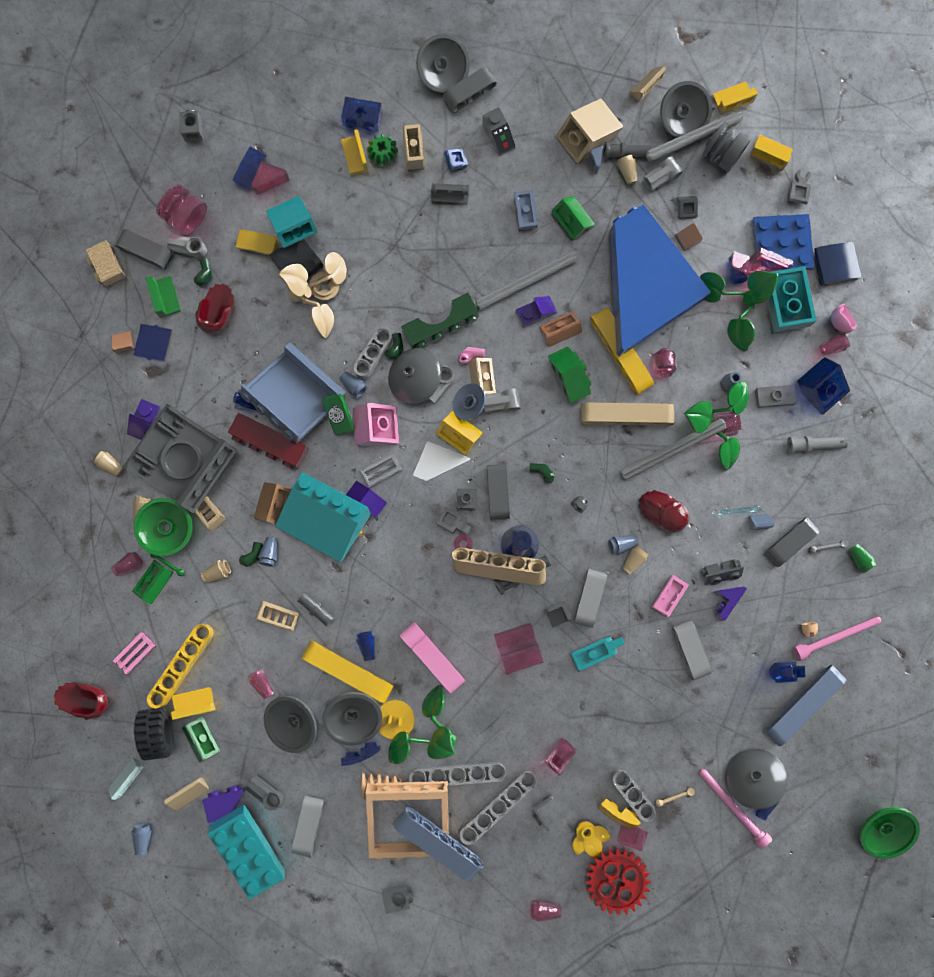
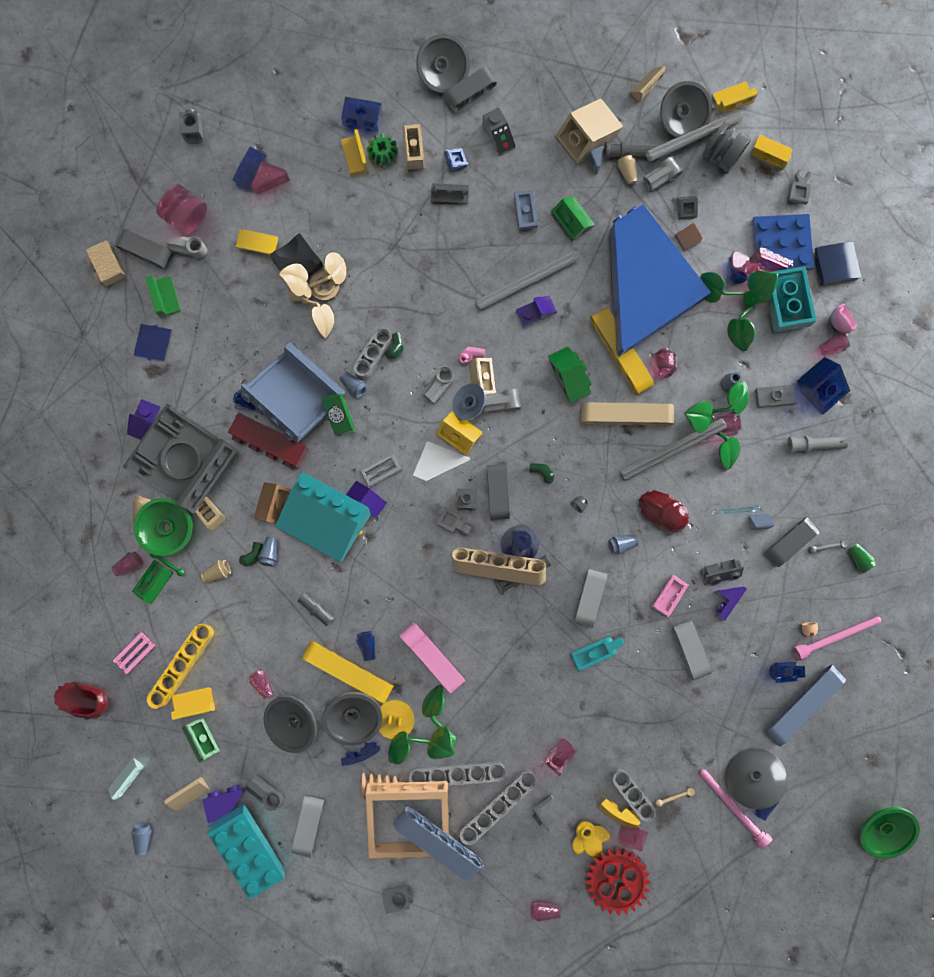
tan cone [93,451,124,477] -> none
nougat slope [112,331,134,354] -> none
black tyre [134,707,173,761] -> none
dark green arm [194,258,212,286] -> none
dark red hair [195,284,234,334] -> none
tan slope [255,601,299,632] -> none
teal brick [266,195,318,248] -> none
bright pink slope [353,403,399,446] -> none
dark grey dish [388,348,442,404] -> none
dark green arch [401,293,479,349] -> none
clear pink plate [454,534,473,549] -> none
clear pink slope [494,623,544,674] -> none
nougat slope [539,311,582,347] -> none
dark grey panel [545,602,572,628] -> none
tan cone [622,546,649,575] -> none

